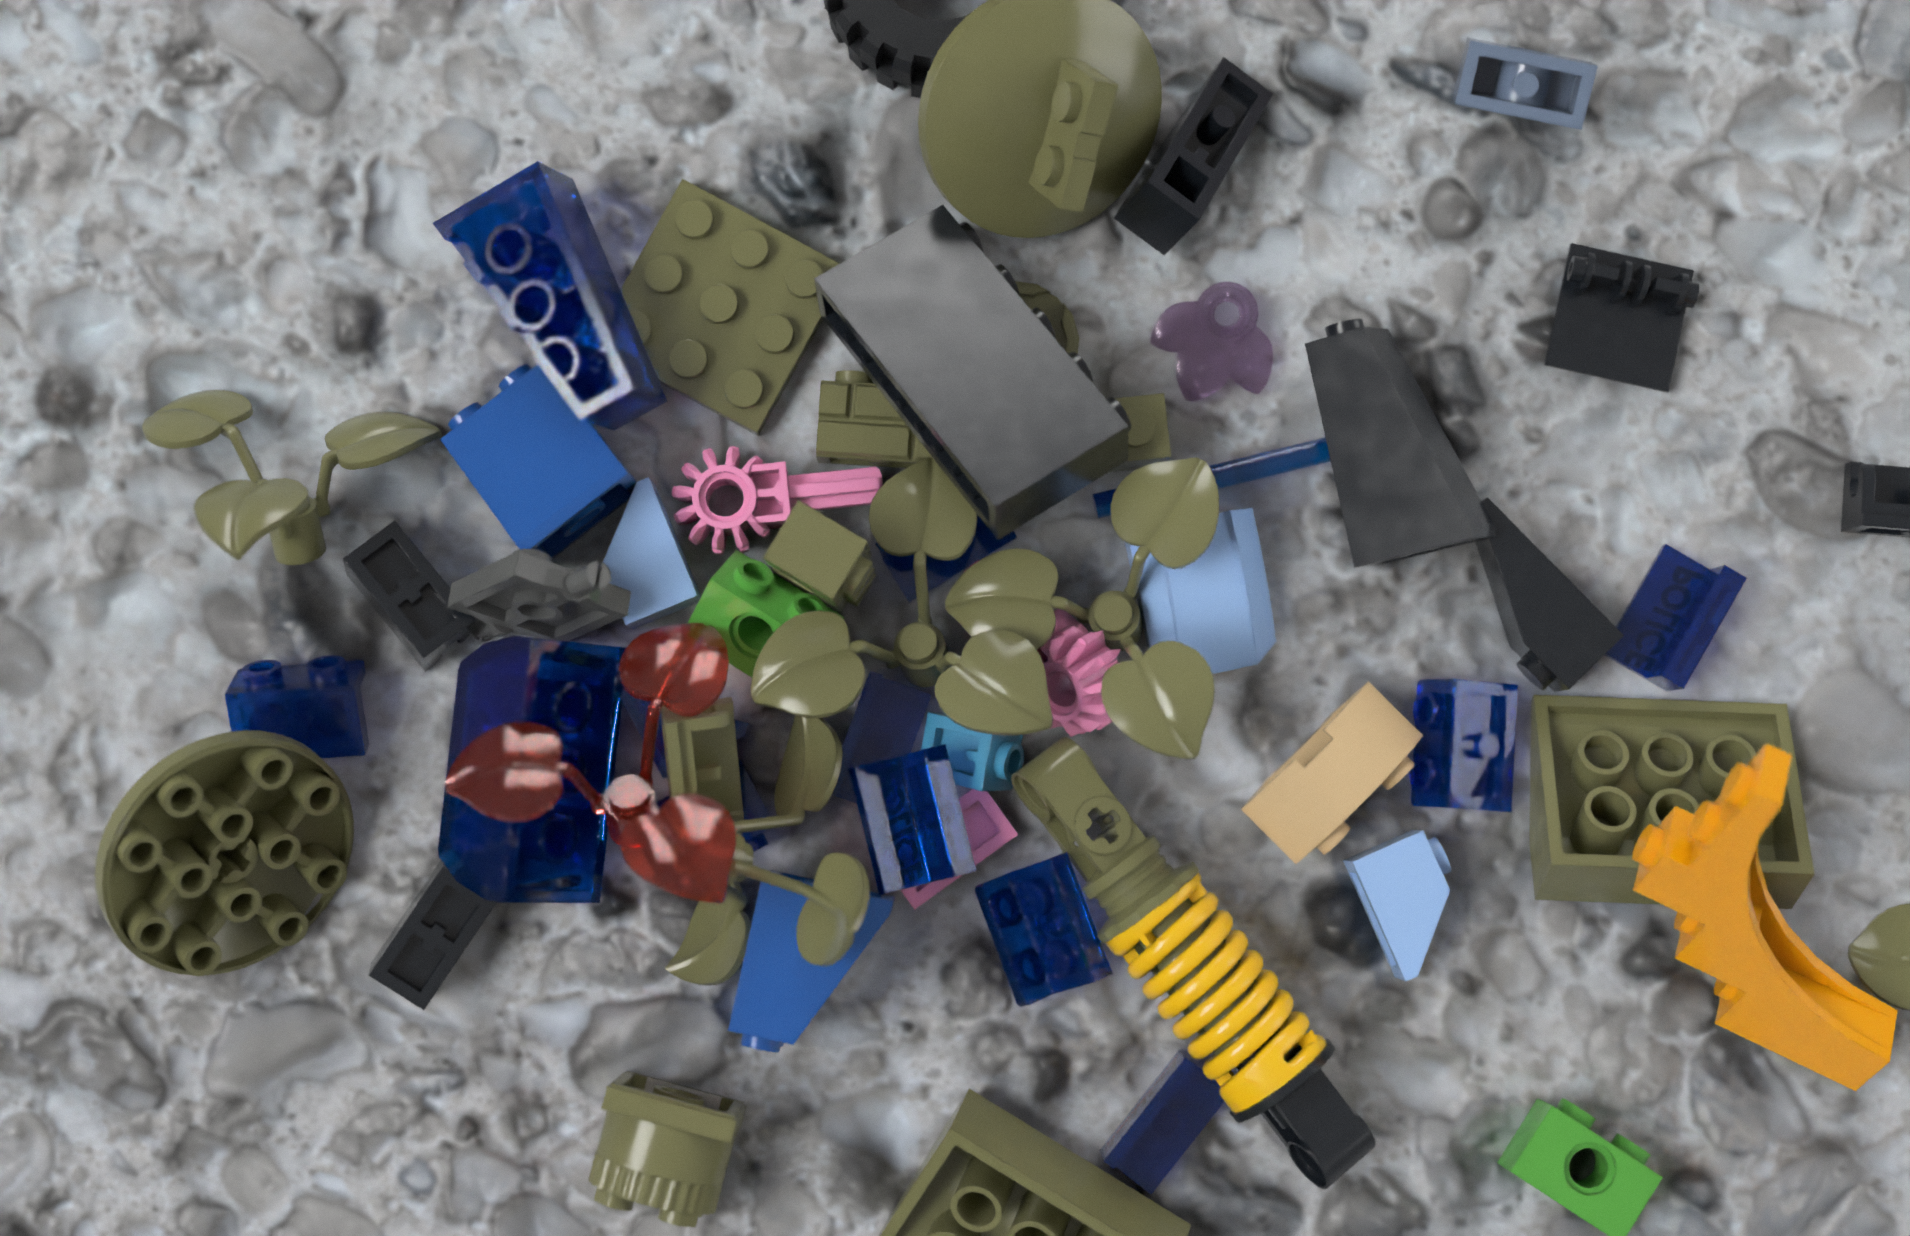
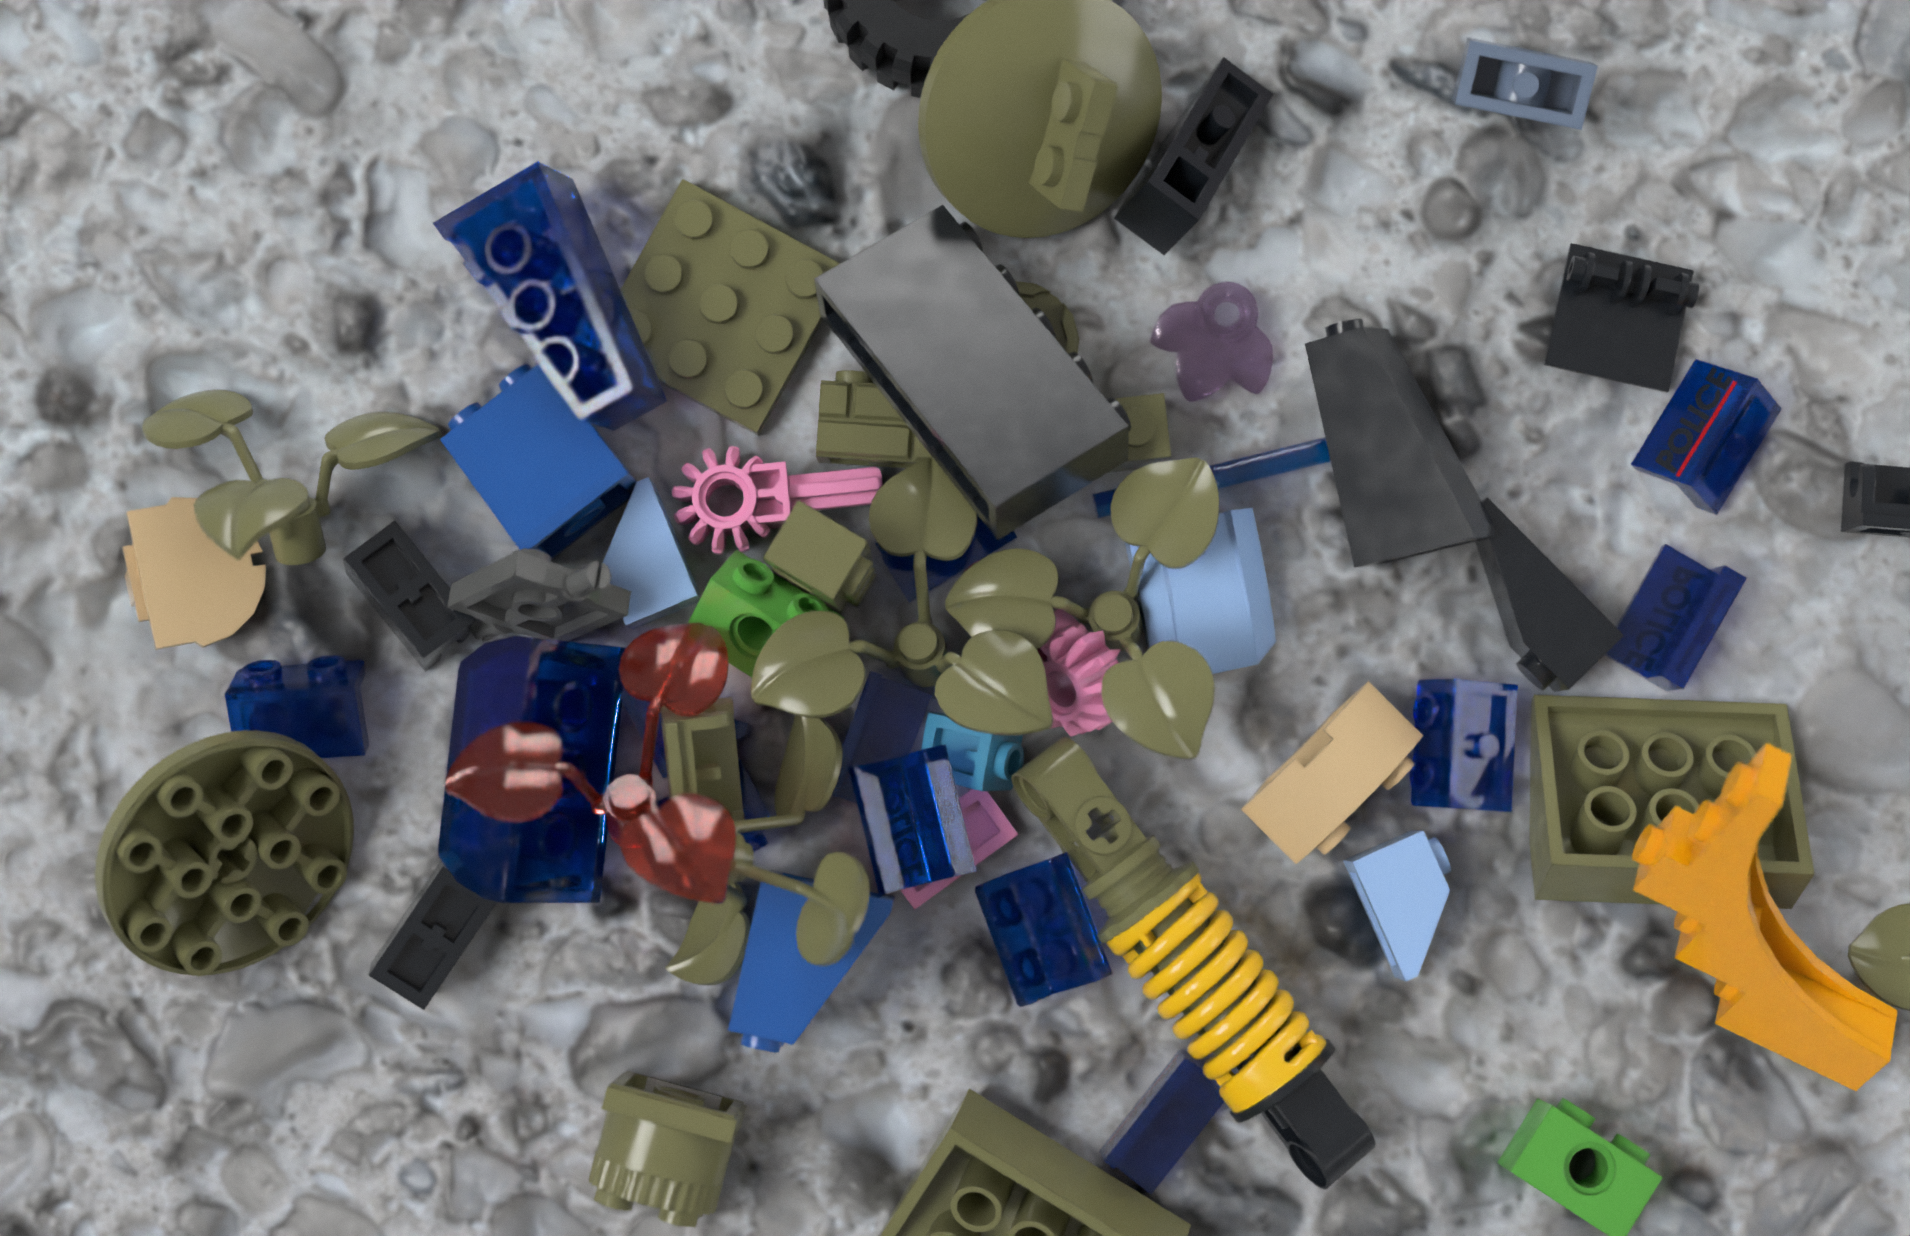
none -> tan piece [122,497,266,650]
none -> clear blue panel [1631,359,1782,515]

